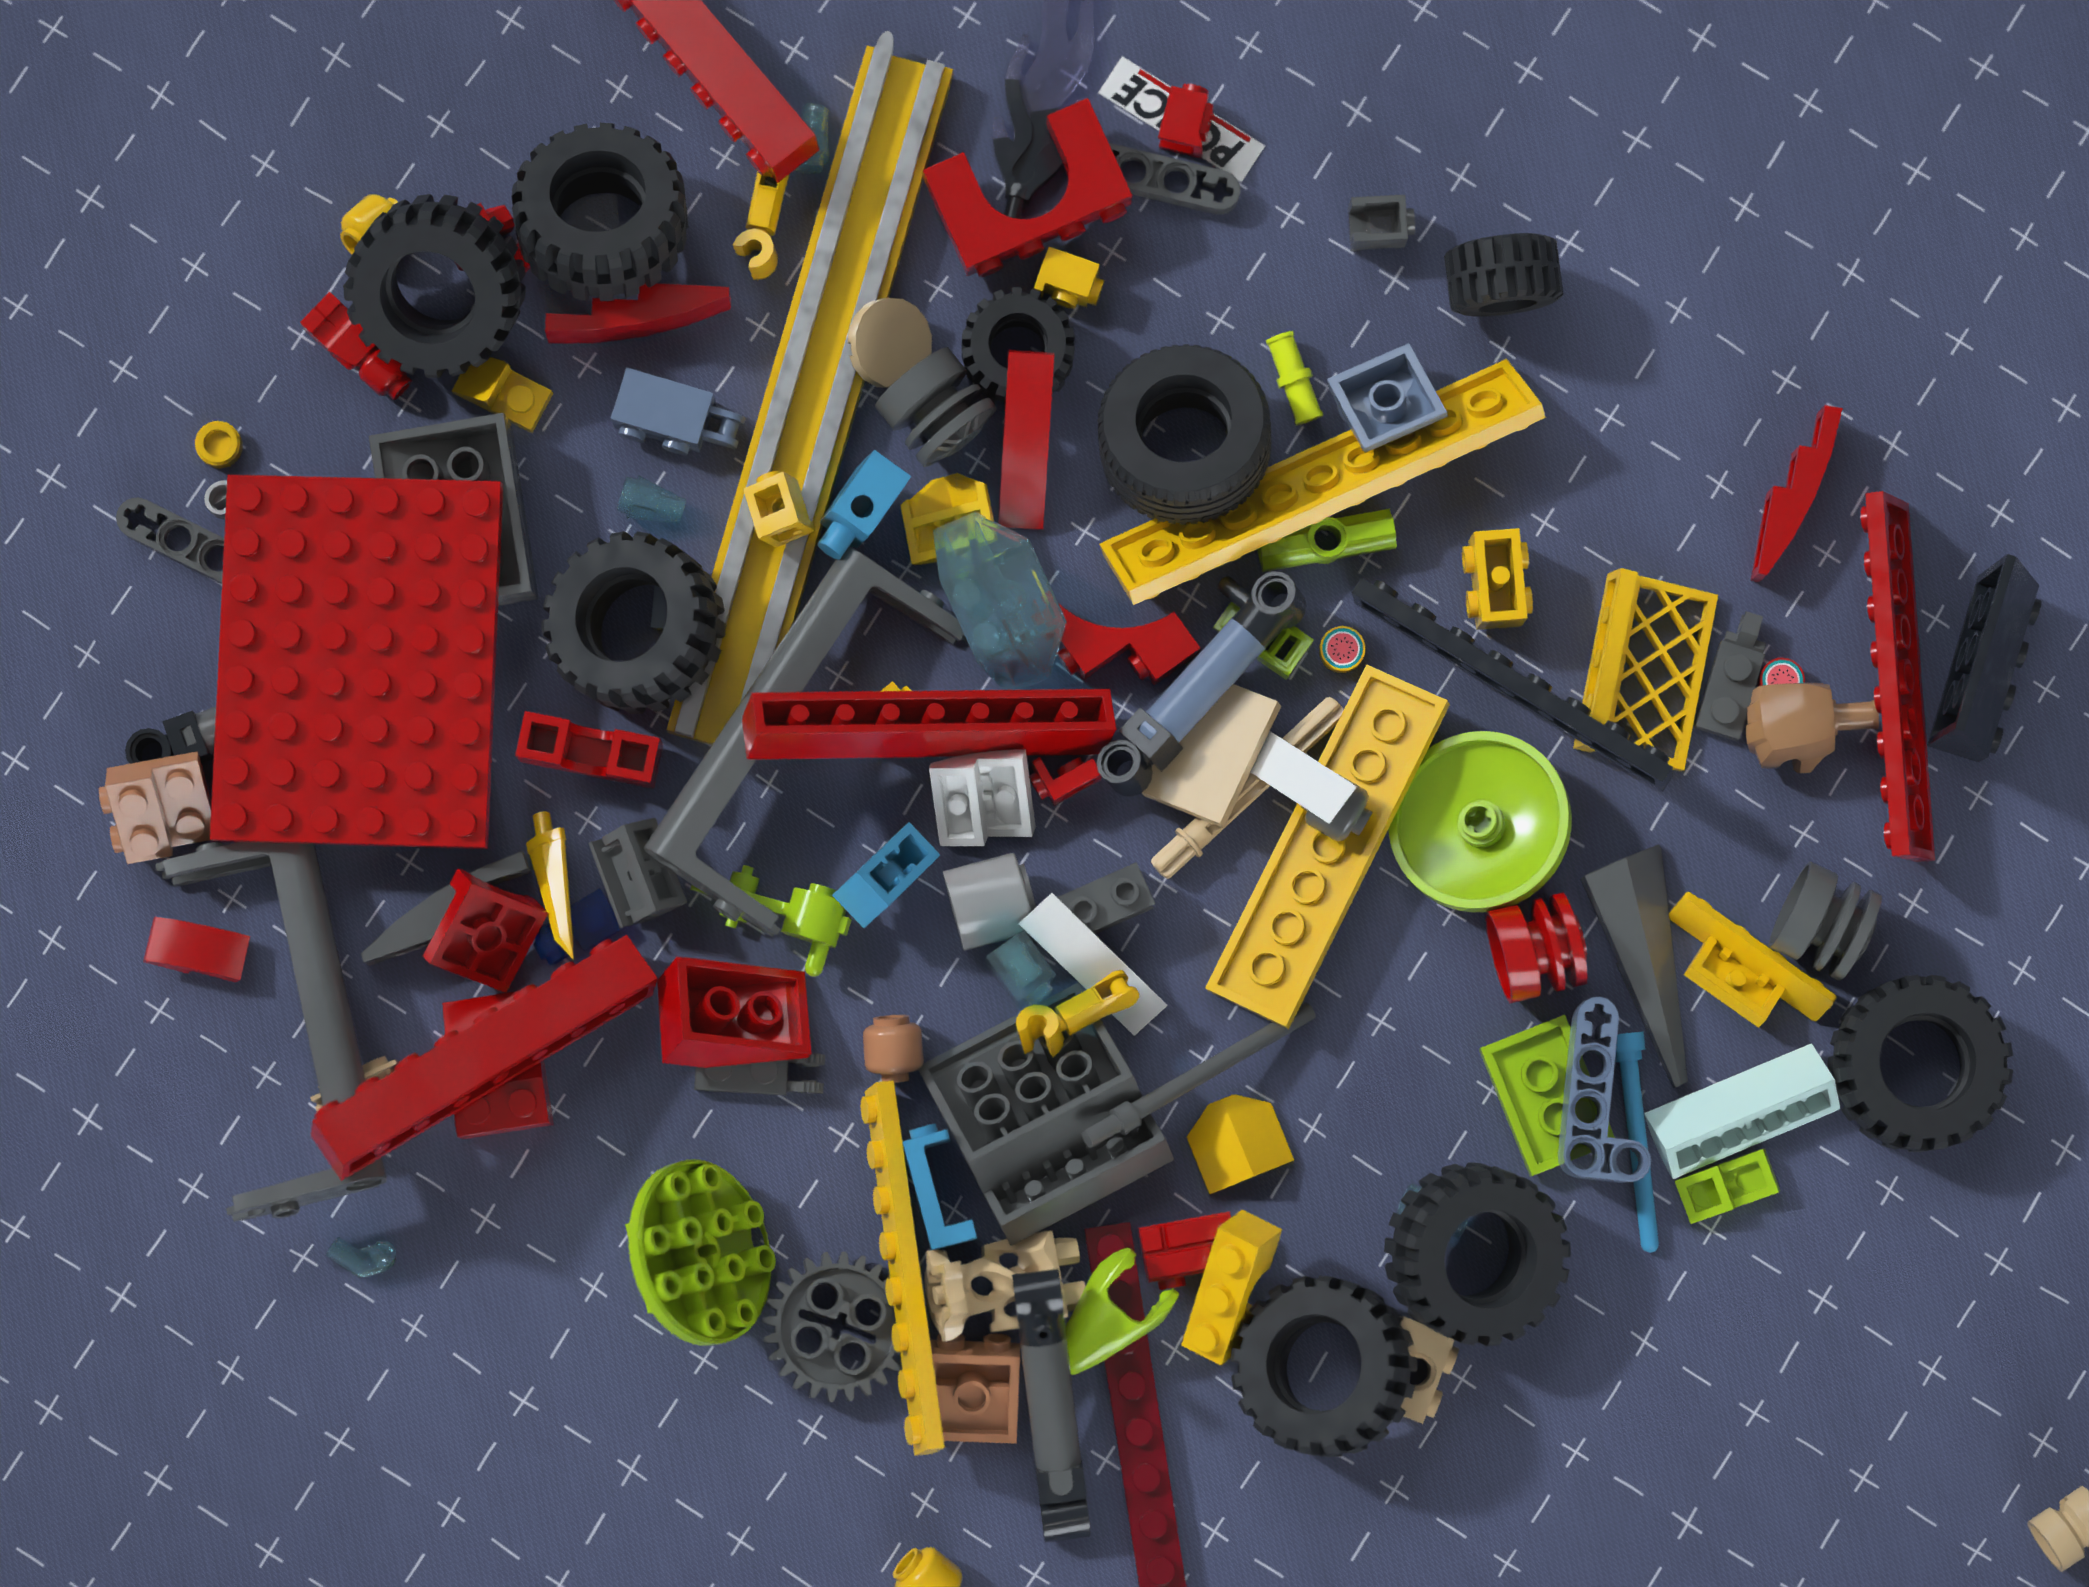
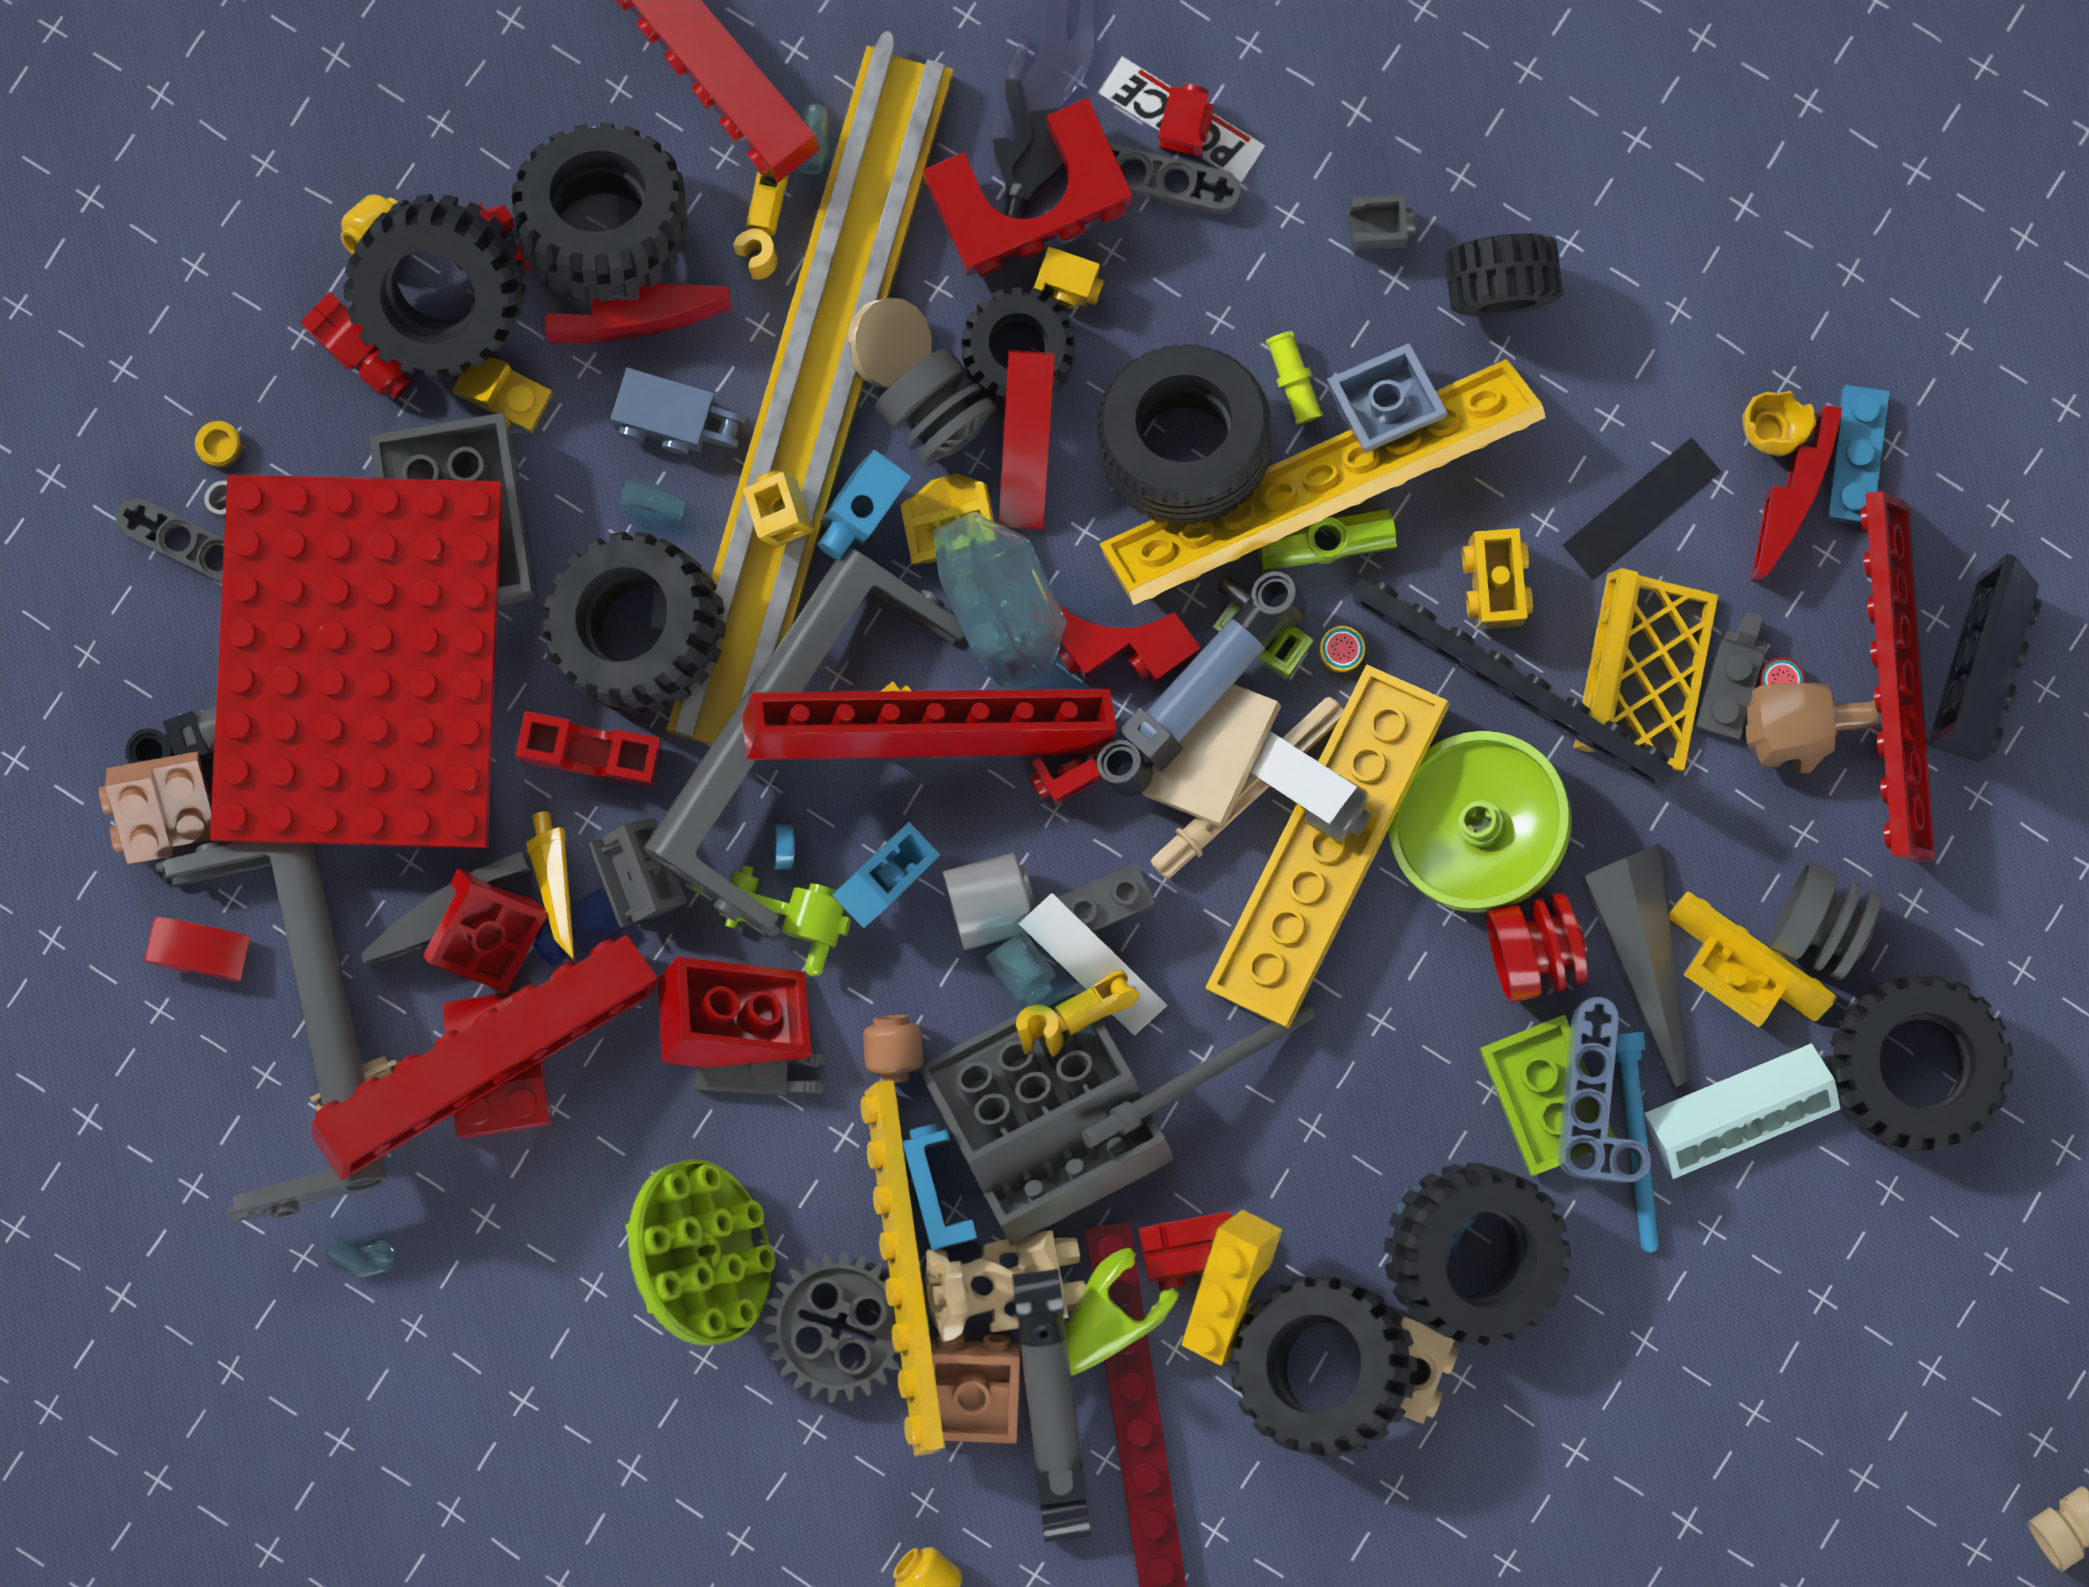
white slope [929,749,1036,846] -> none
yellow slope [1186,1094,1294,1195] -> none
lime slope [1675,1148,1781,1224] -> none
none -> dark azure tile [773,824,795,870]
none -> black sticker [1563,437,1720,579]
none -> yellow hair [1742,391,1816,456]
none -> dark azure plate [1825,385,1890,525]

